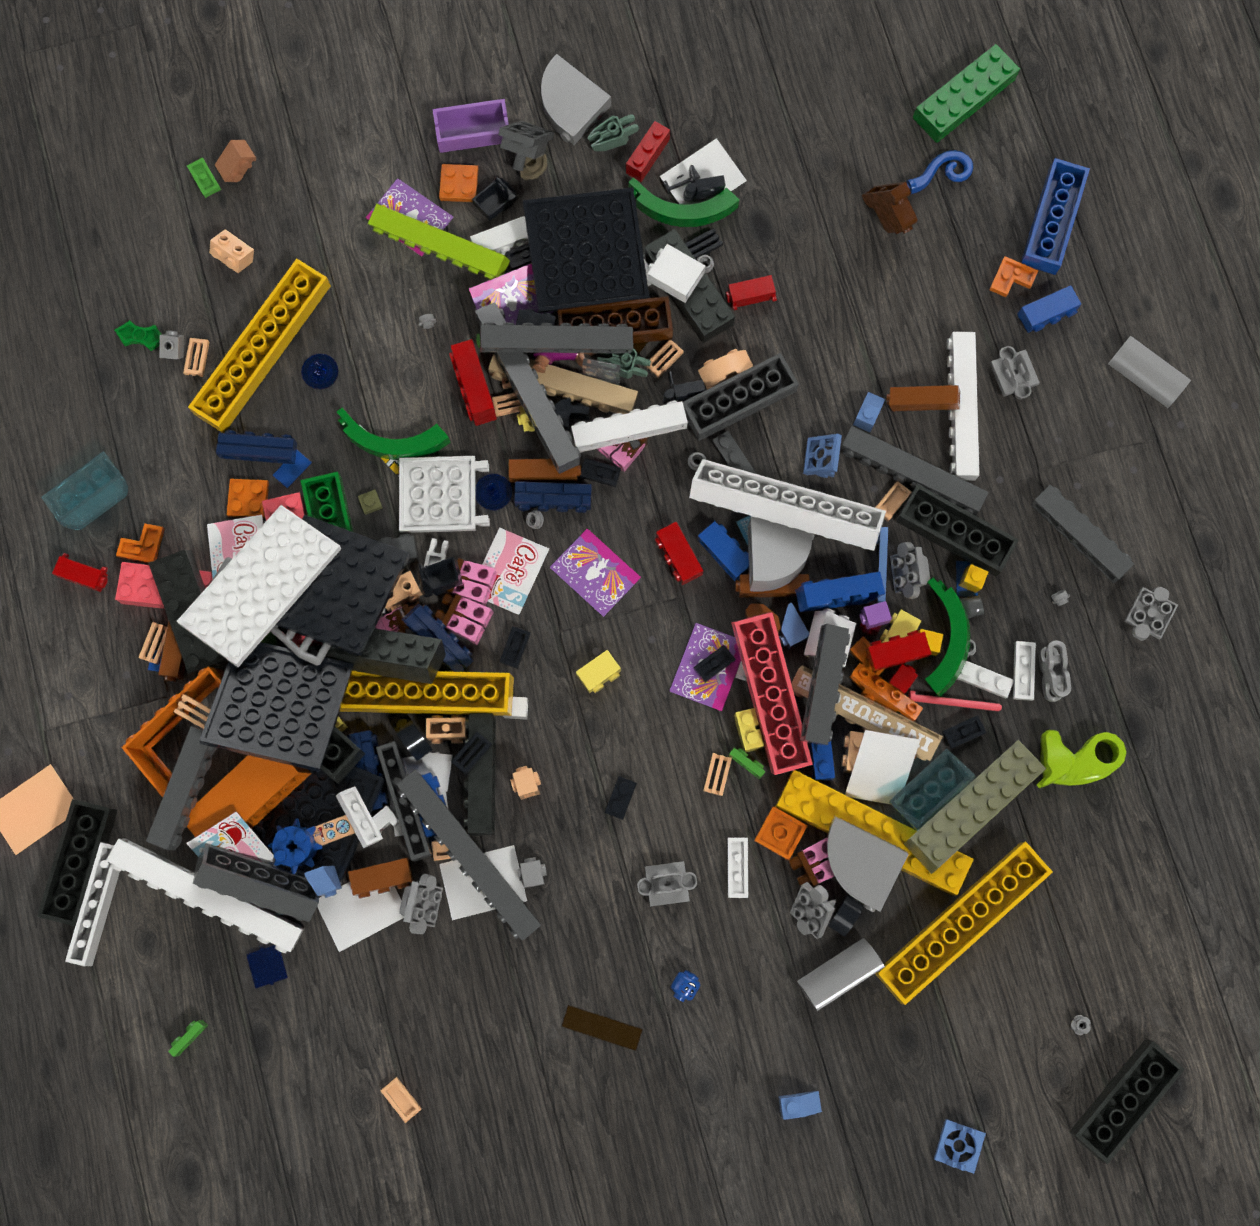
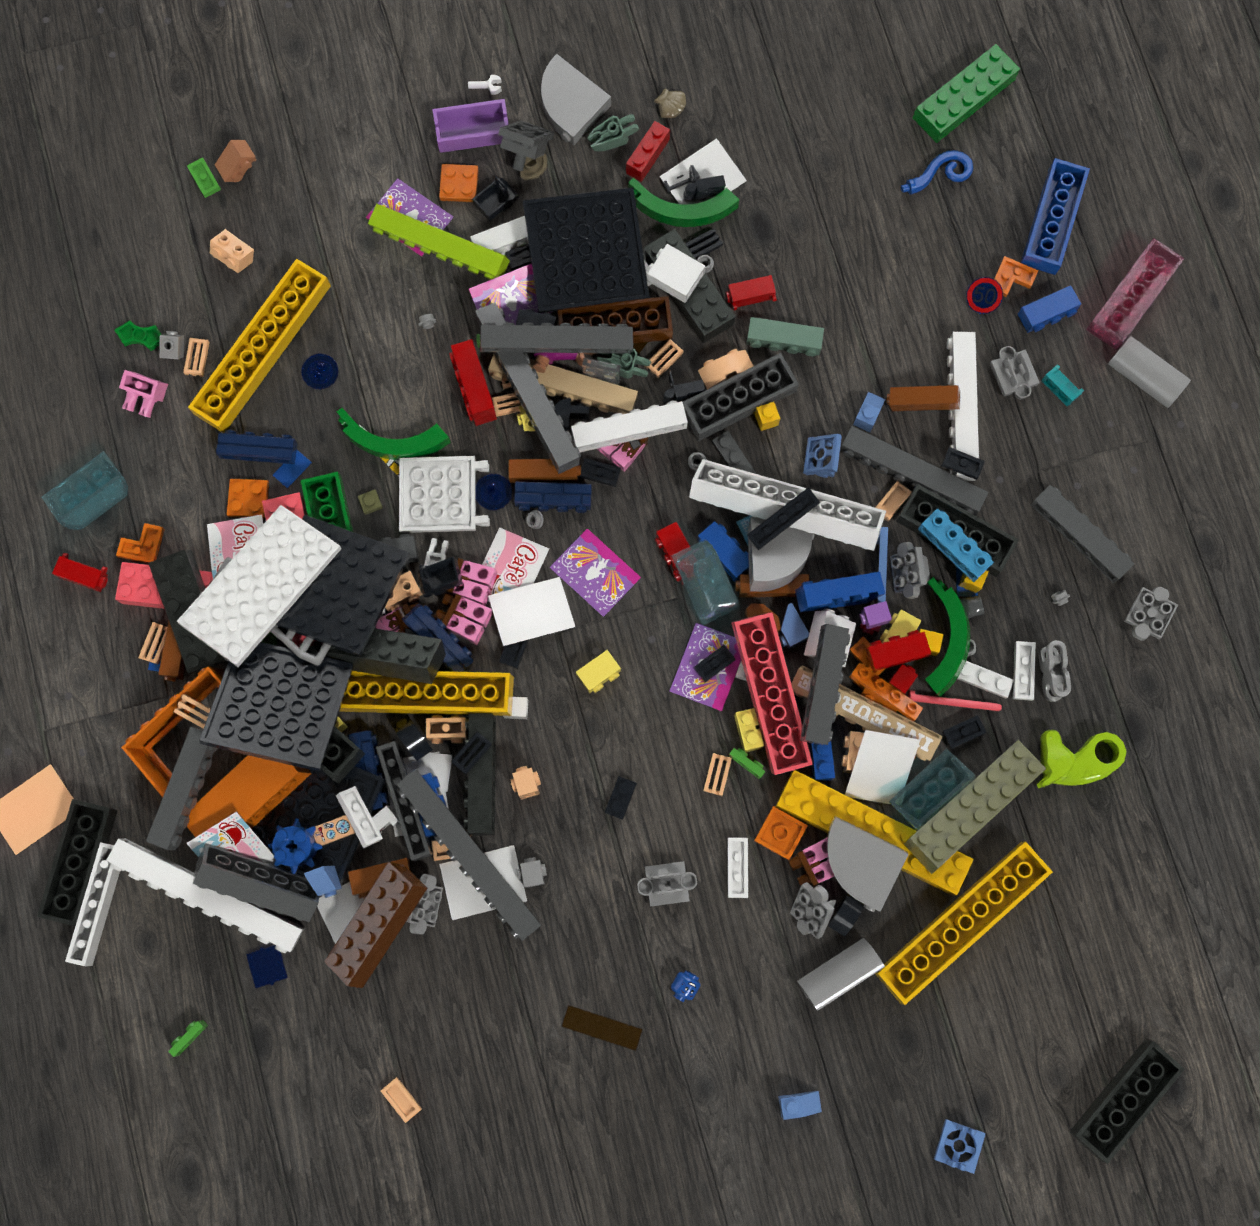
reddish brown brick [861,182,918,234] -> none
light grey plate [1071,1015,1091,1035] -> none
none -> bright pink brick [119,370,168,418]
none -> reddish brown brick [324,862,428,988]
none -> white bar [468,75,502,95]
none -> white sticker [488,577,575,646]
none -> dark tan animal [654,89,686,118]
none -> clear light blue windscreen [671,539,739,625]
none -> sand green brick [746,317,824,357]
none -> black tile [747,487,821,550]
none -> yellow brick [755,402,780,431]
none -> dark azure brick [918,508,994,582]
none -> black plate [941,447,985,480]
none -> piece [966,277,1003,314]
none -> teal hinge [1041,364,1084,407]
none -> clear pink brick [1086,238,1185,350]

